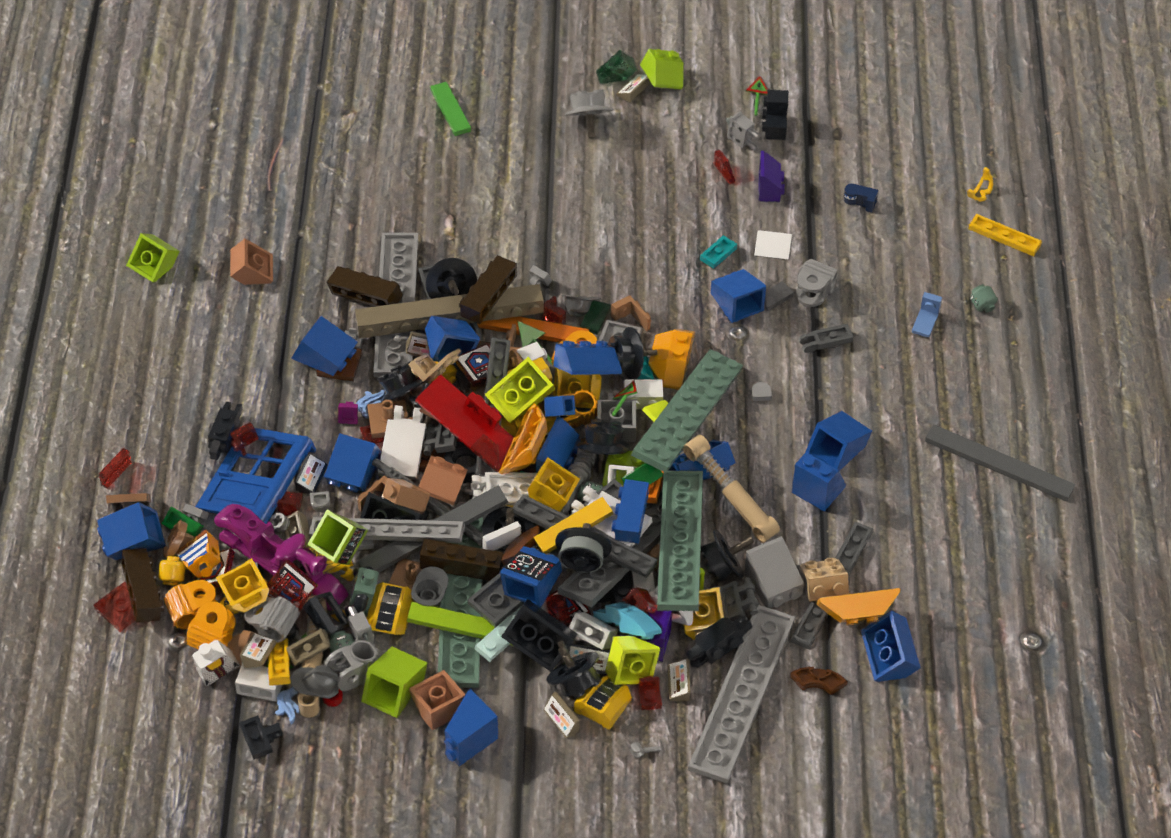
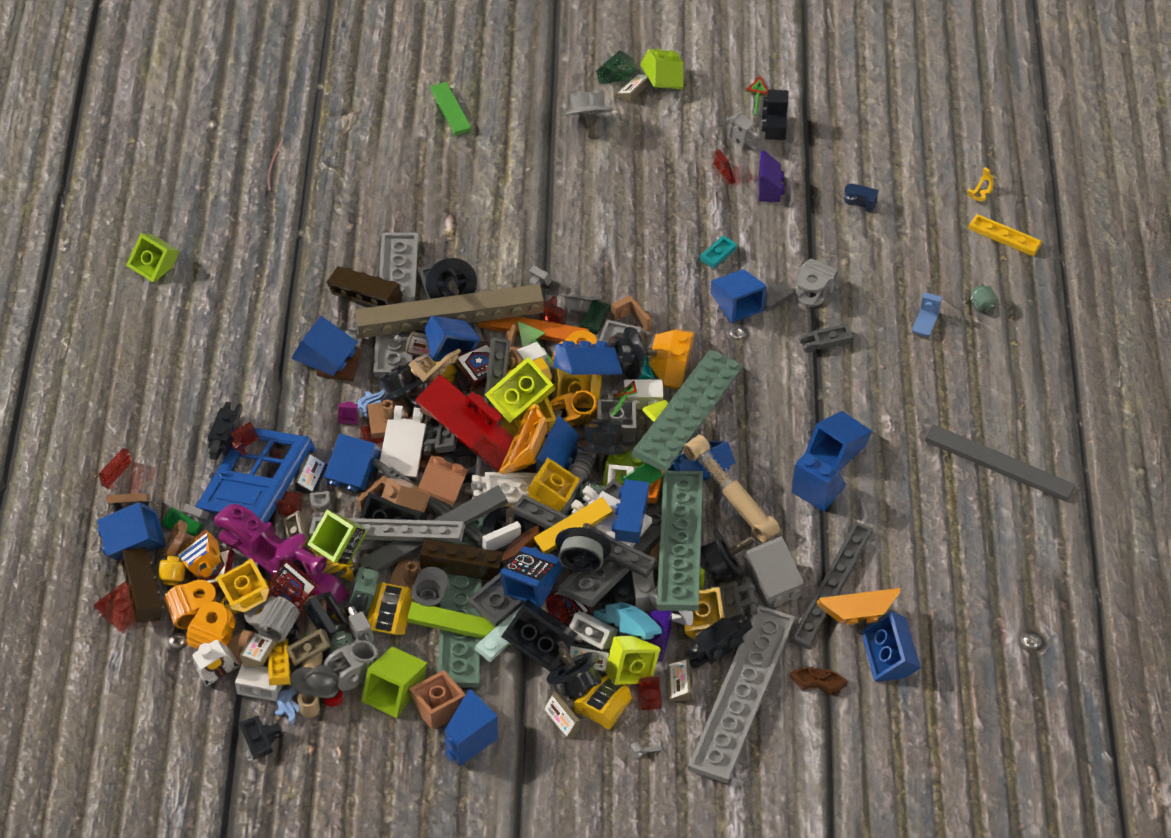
nougat slope [230,238,273,285] -> none
light grey bush [269,513,290,533] -> none
dark brown brick [459,255,517,324] -> none
blue brick [544,395,576,417] -> none
clear red bracket [623,587,657,613] -> none
light grey tile [752,382,772,401] -> none
white sticker [754,230,792,259] -> none
tan bracket [800,558,849,601] -> none

